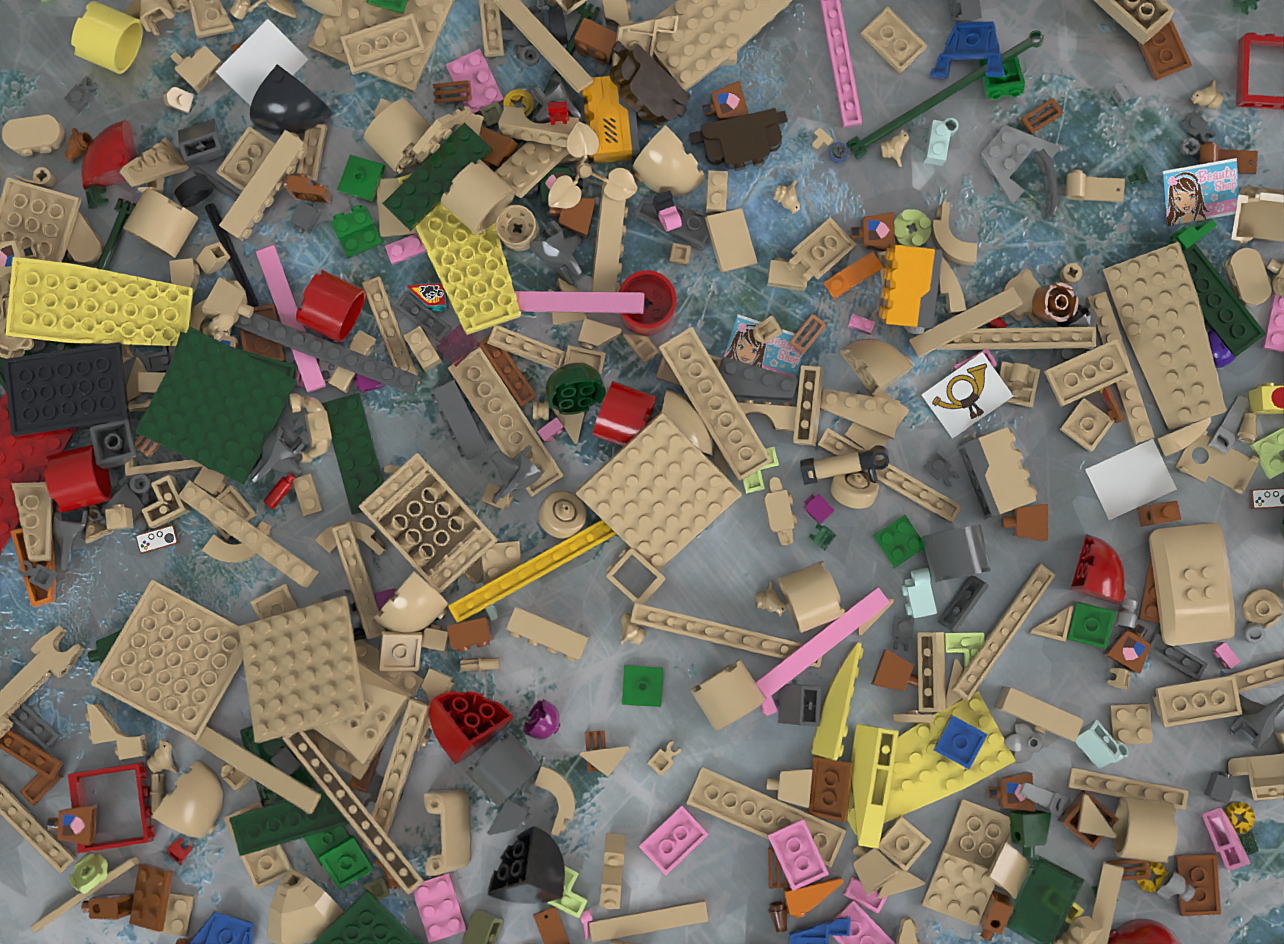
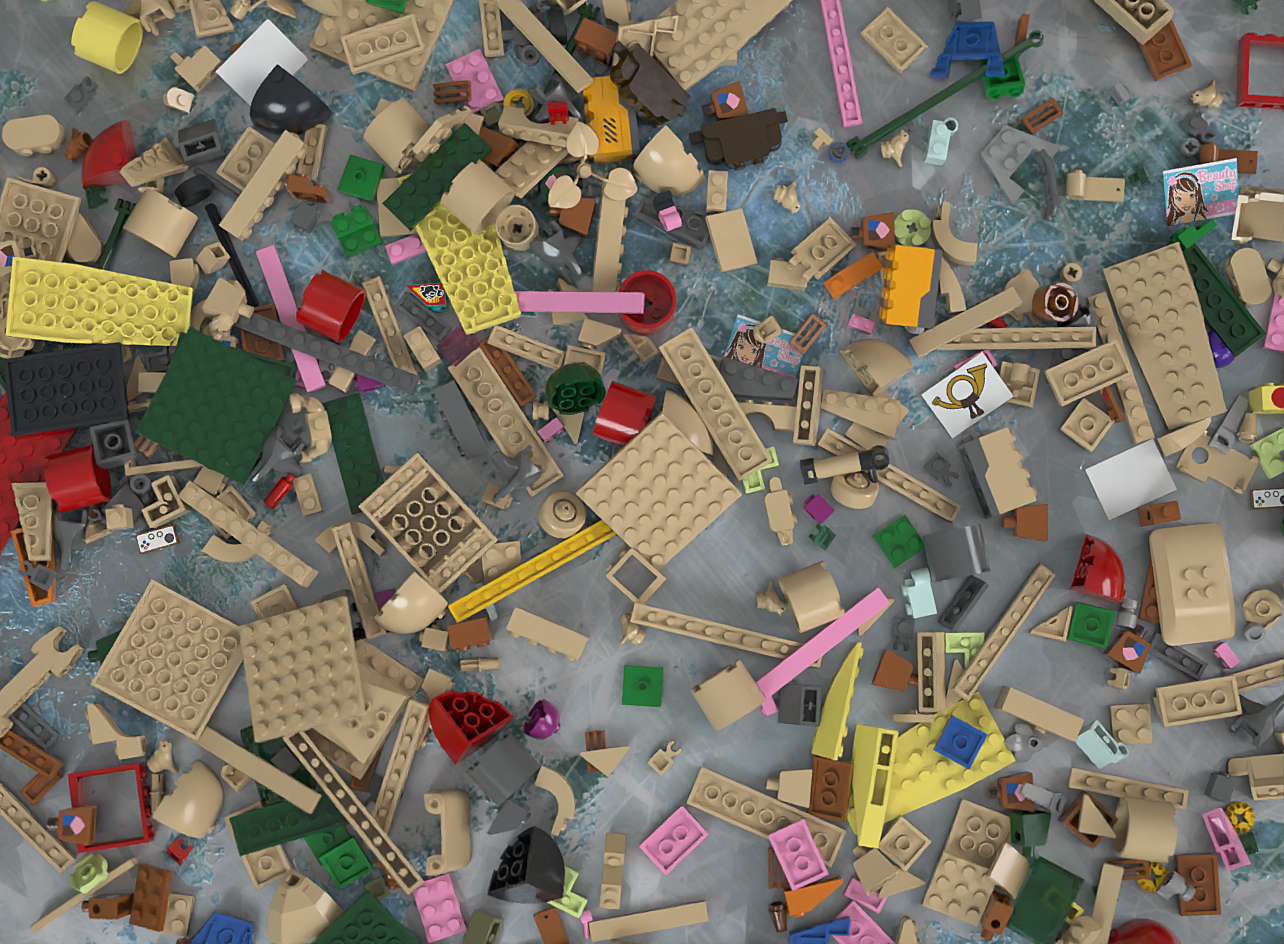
tan plate [378,631,422,671] -> none
none -> dark orange tile [1014,13,1030,57]

